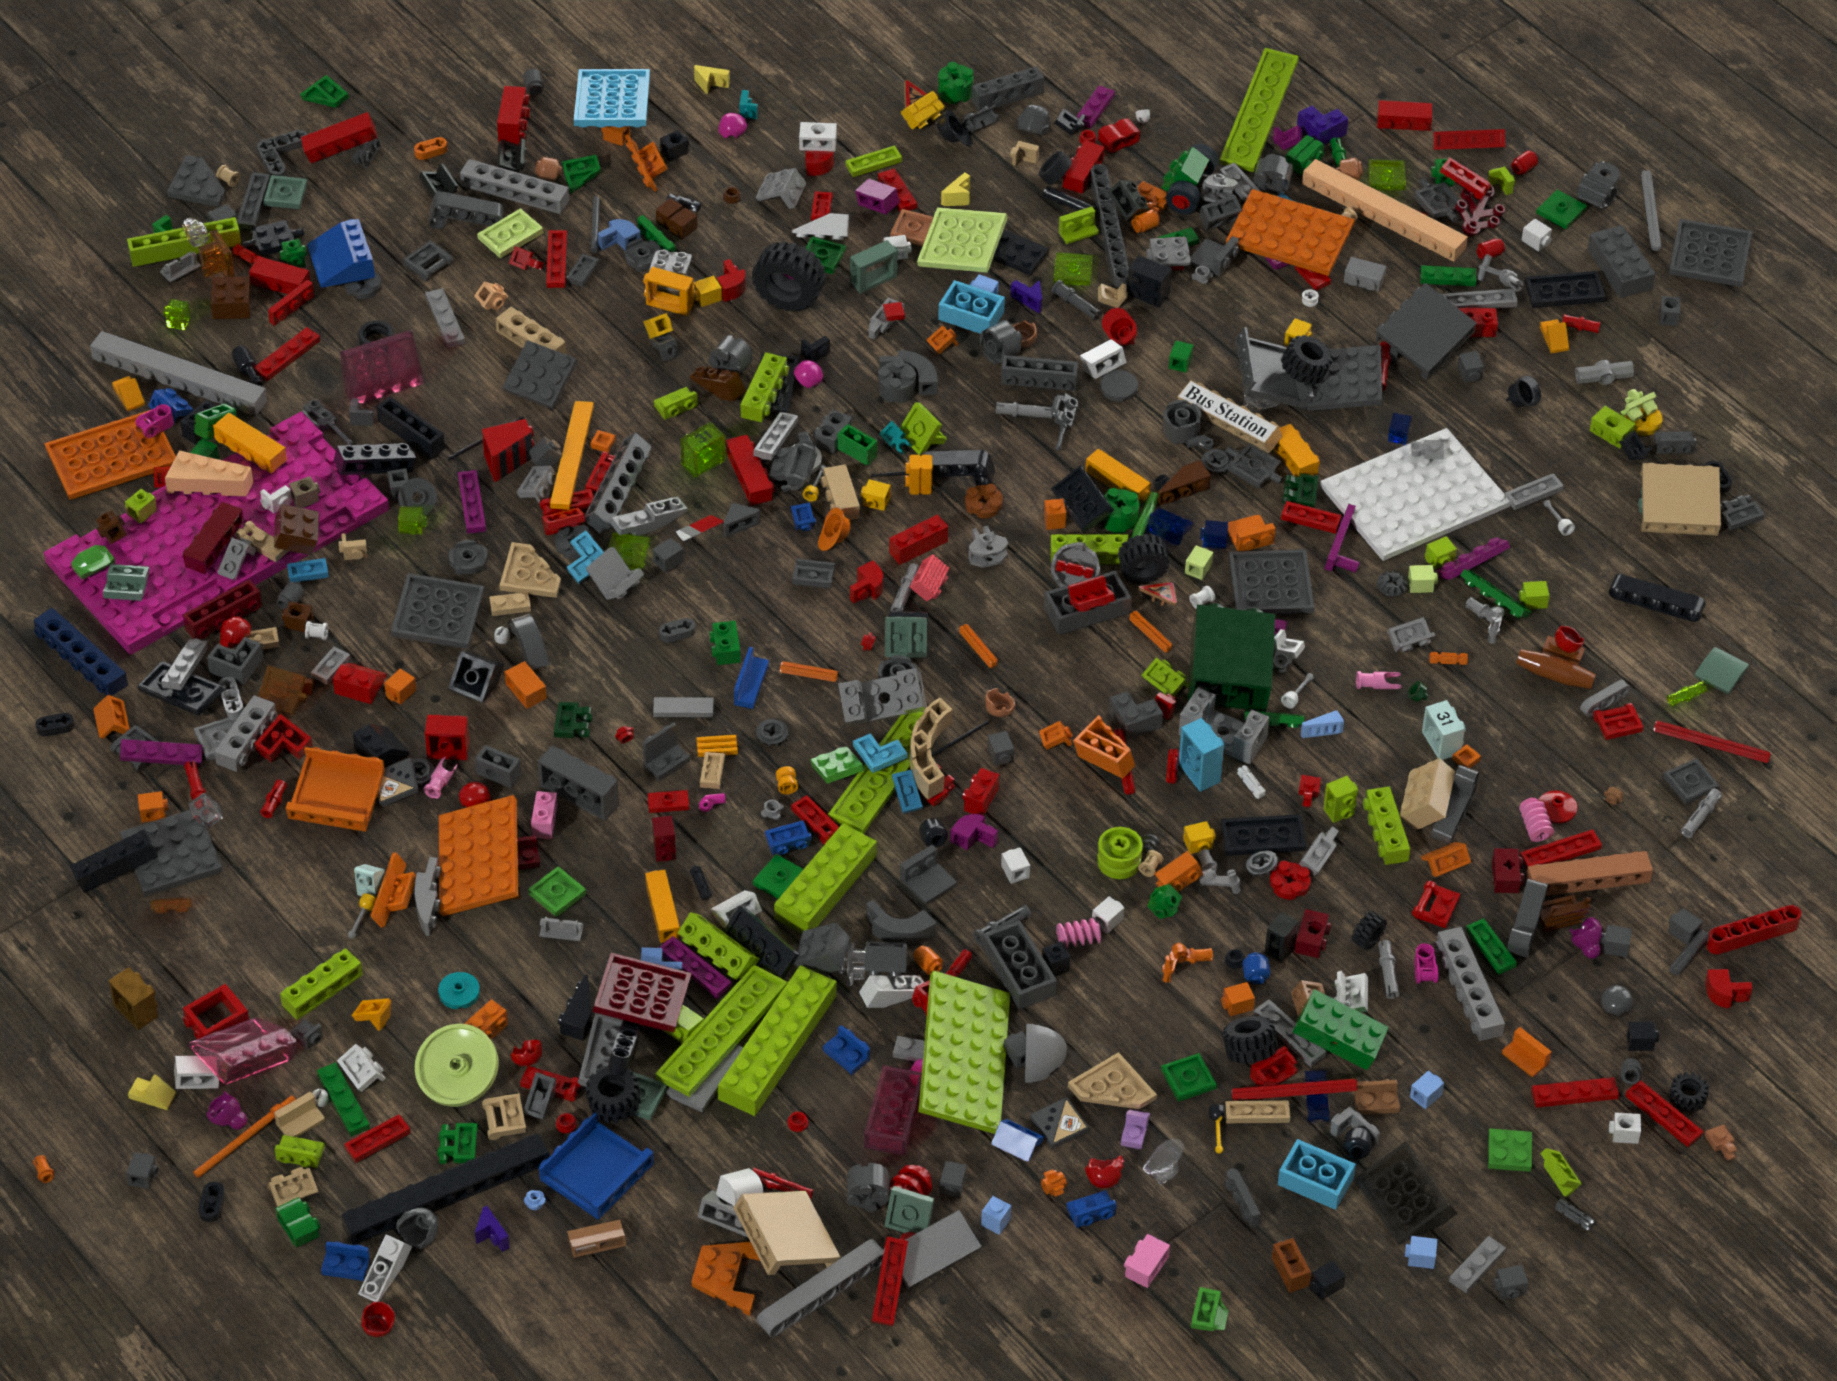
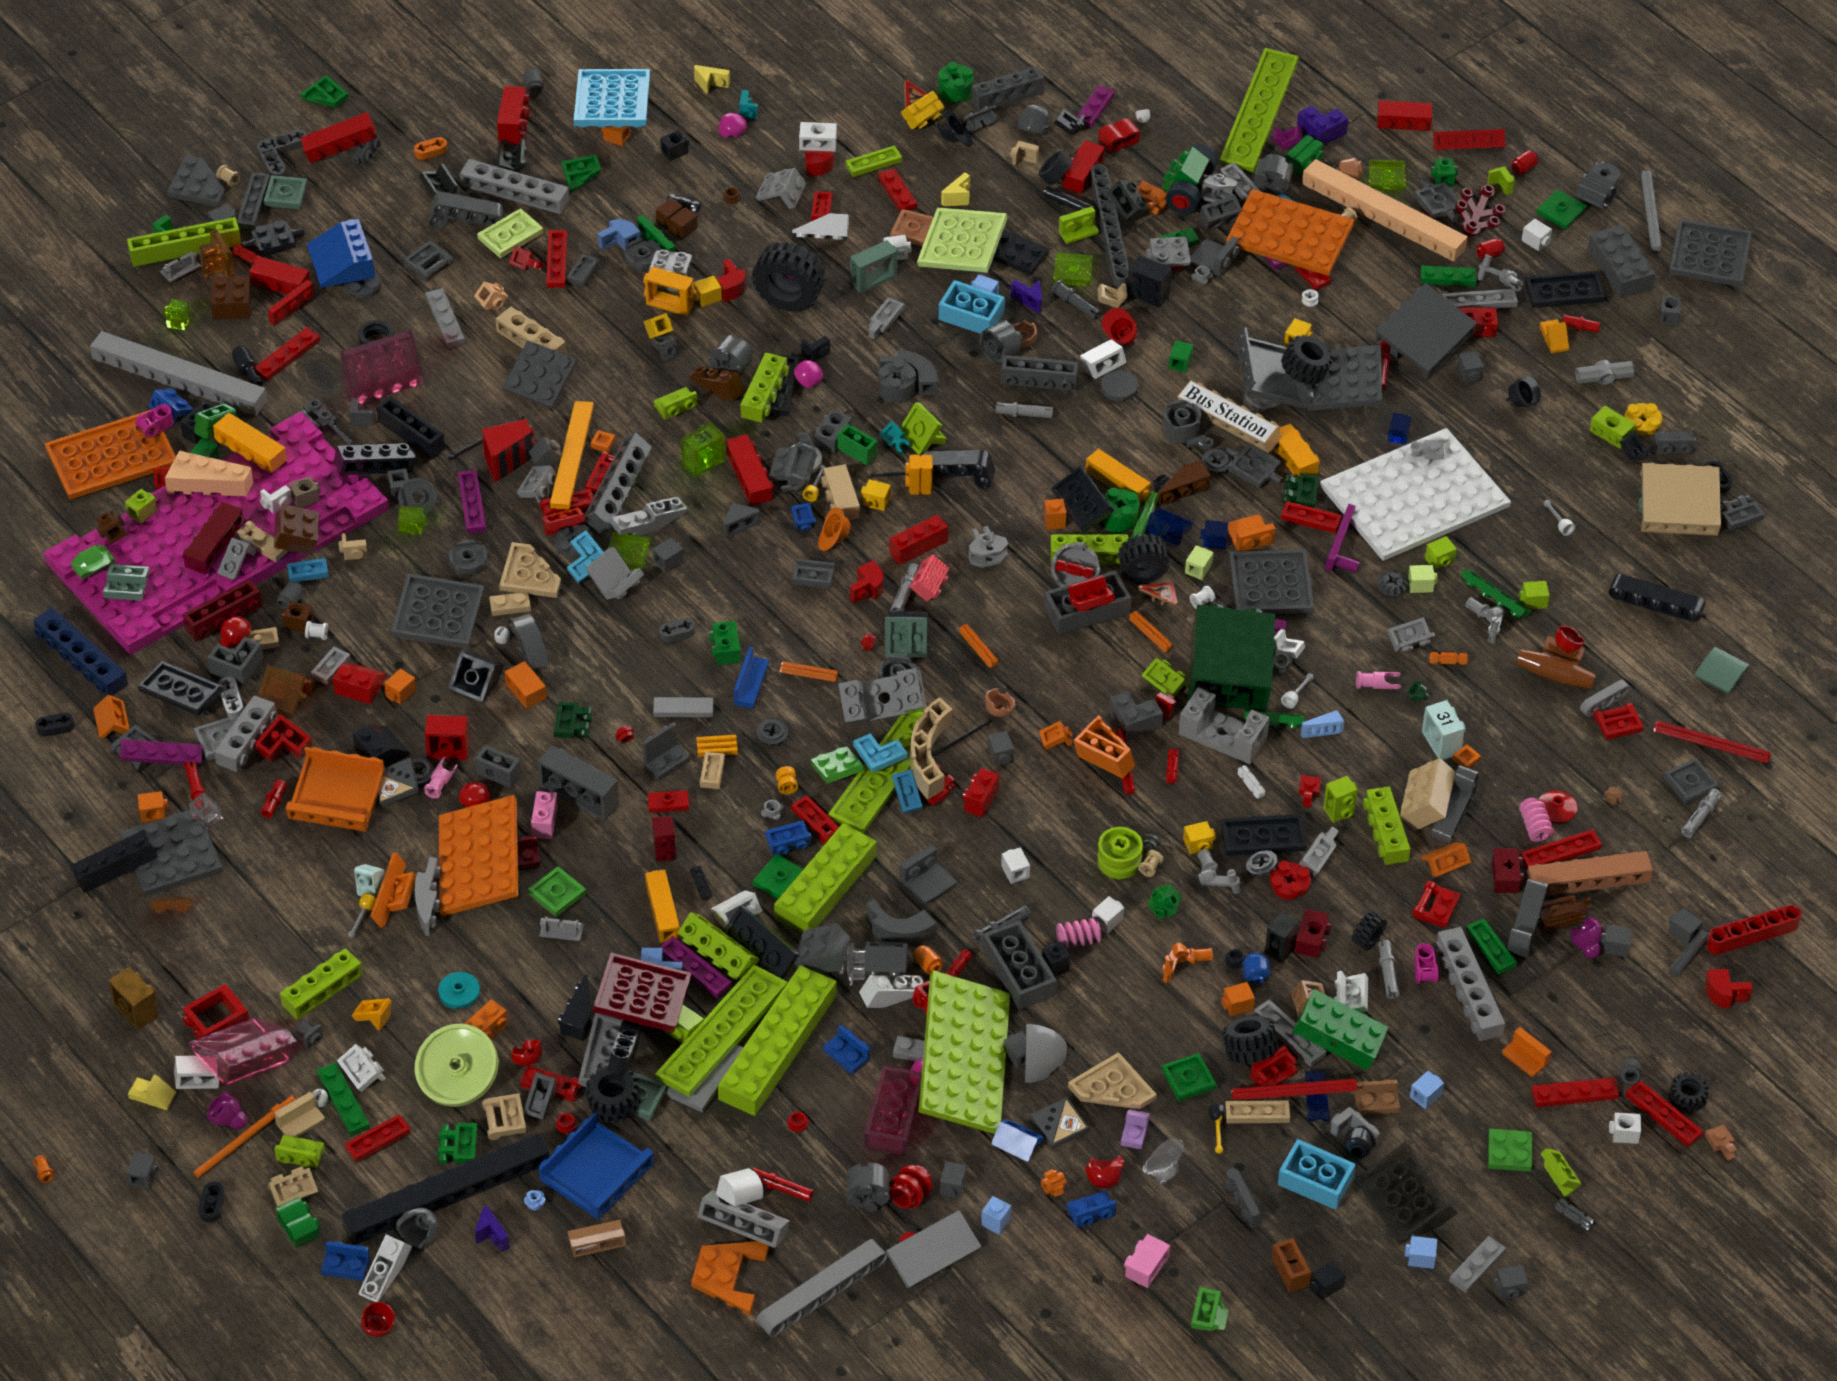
light orange slope [112,376,145,411] -> none
light grey plate [162,639,209,690] -> none
clear rock [182,218,209,247] -> none
green brick [279,239,307,268] -> none
nougat head [535,157,563,182] -> none
dark grey bar [590,196,600,253] -> none
orange bracket [625,134,668,192] -> none
sticker [676,515,724,541] -> none
dark pink arm [699,793,725,812] -> none
tan panel [733,1191,840,1275] -> none
light grey plate [754,411,798,460] -> none
green plate [806,236,846,274] -> none
magenta brick [855,179,900,214] -> none
red plate [871,1236,908,1326] -> none
red tile [883,302,905,321] -> none
sand green plate [884,1186,935,1234] -> none
black head [919,818,948,848] -> none
orange bracket [926,325,959,354] -> none
magenta brick [950,814,998,851] -> none
dark orange plate [965,484,1003,519] -> none
dark grey piece [1051,393,1078,451] -> none
red plate [1079,130,1097,144] -> none
orange brick [1132,210,1160,233] -> none
orange brick [1154,851,1204,892] -> none
medium azure brick [1178,718,1224,792] -> none
green pin [1330,137,1346,167] -> none
light grey brick [1344,257,1386,292] -> none
magenta plate [1437,538,1510,580] -> none
red plate [1439,157,1491,199] -> none
light grey plate [1505,473,1564,510] -> none
dark grey hair [1600,985,1634,1016] -> none
yellowish green hips [1621,389,1658,422] -> none
black brick [1626,1022,1659,1051] -> none
clear neon green pin [1666,681,1707,707] -> none

